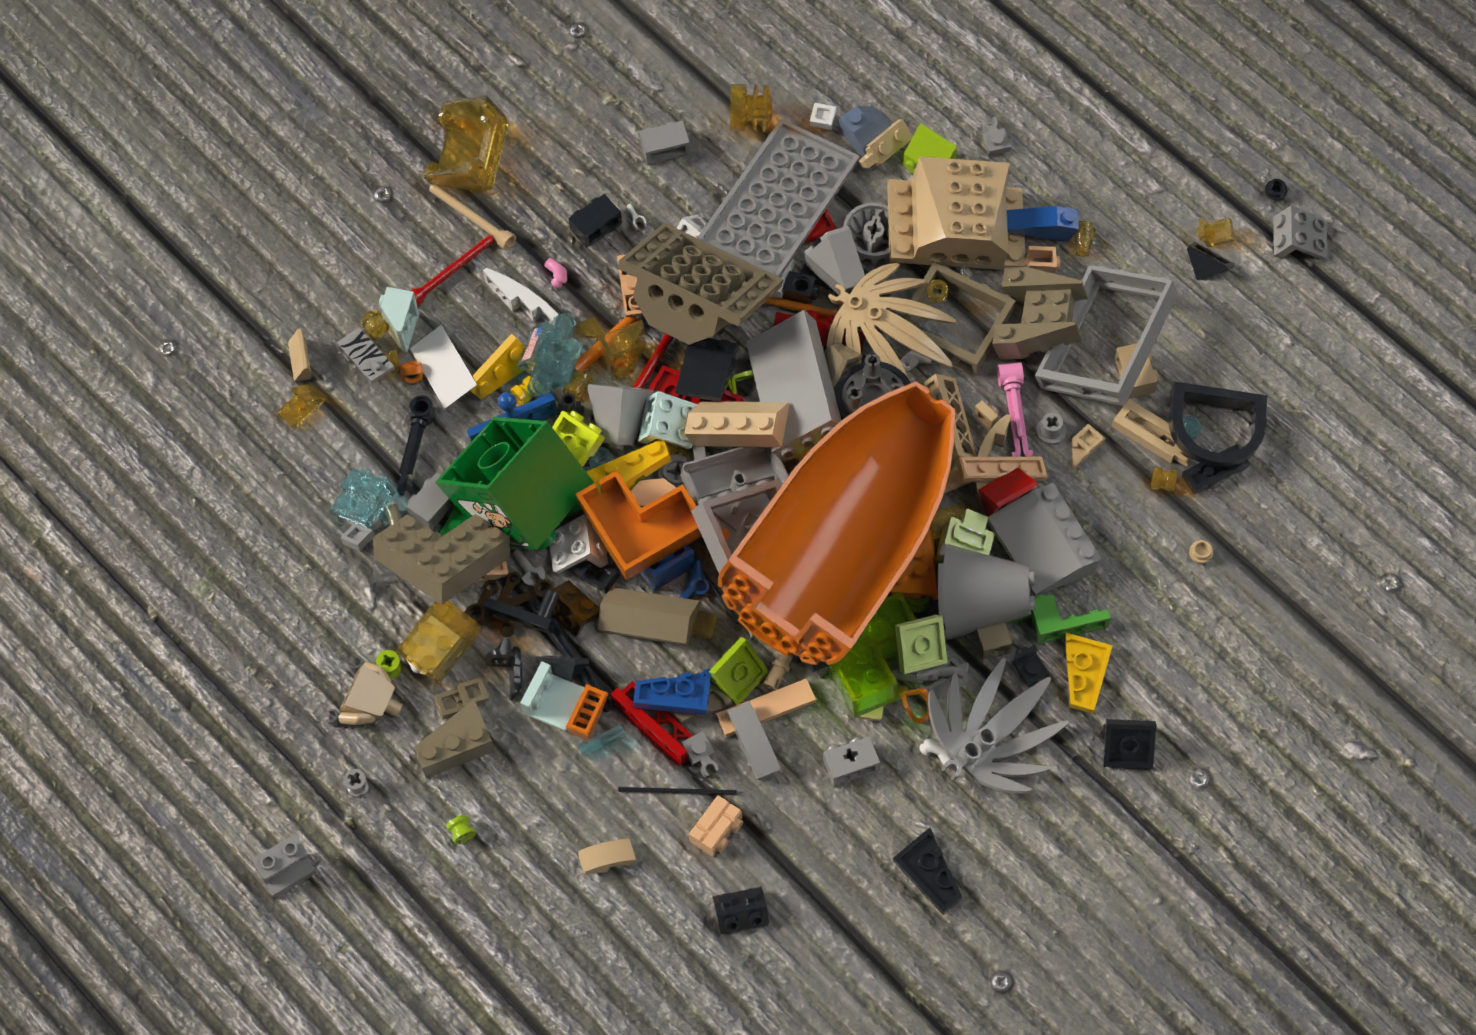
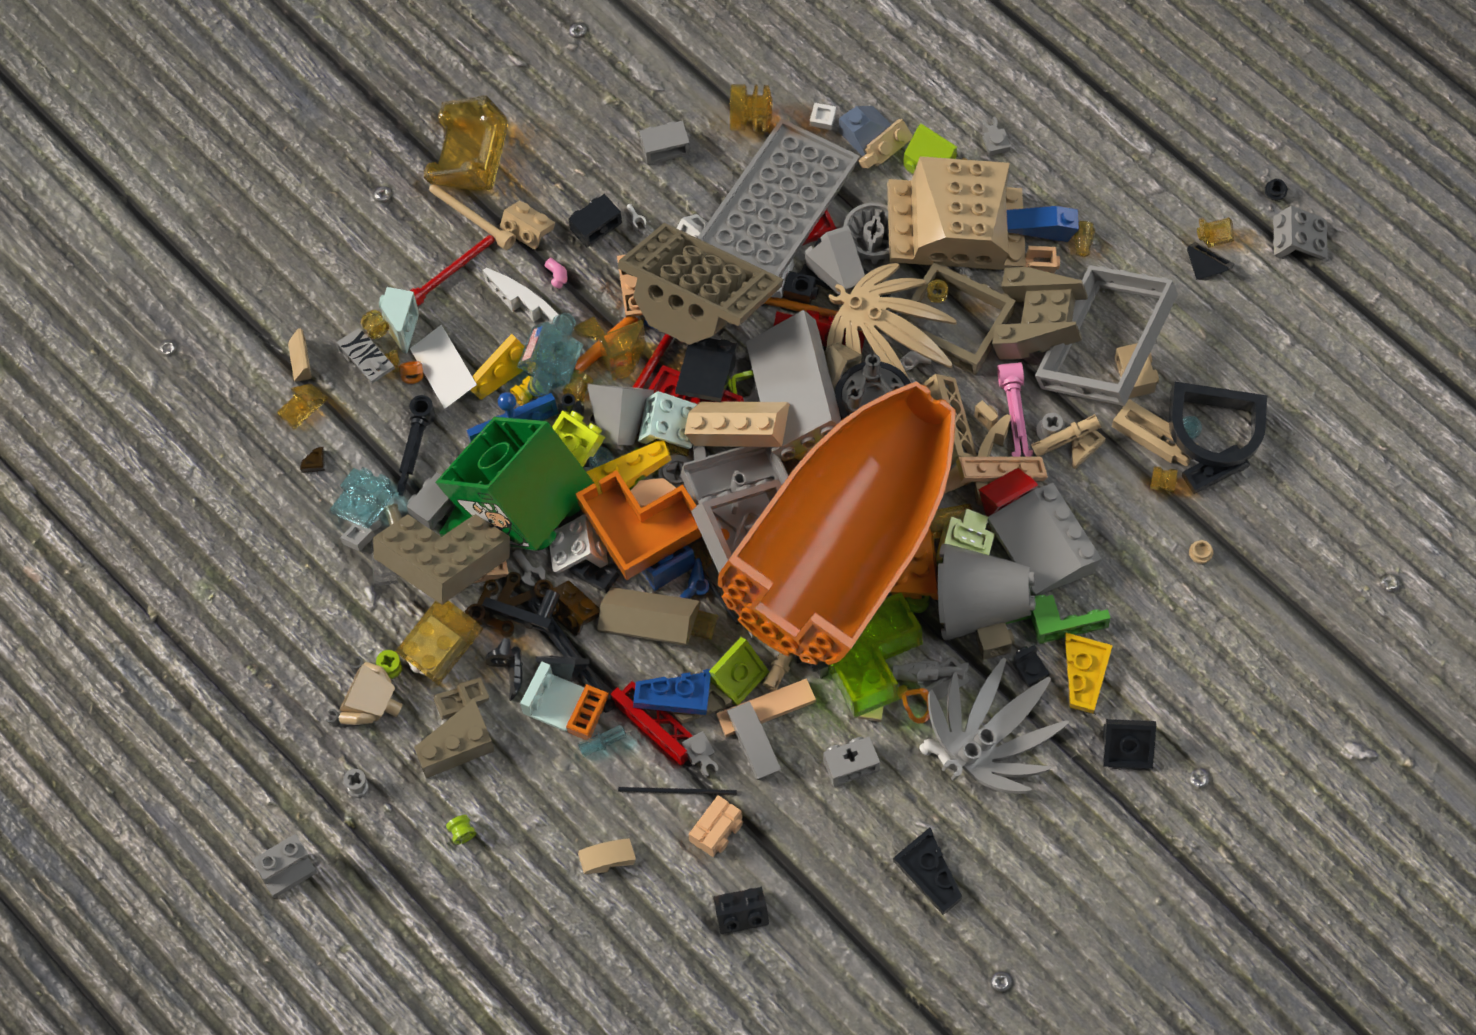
yellowish green plate [895,614,948,674] -> none
none -> dark brown tile [300,447,325,473]
none -> tan bracket [500,201,556,249]
none -> tan pin [1031,414,1101,457]

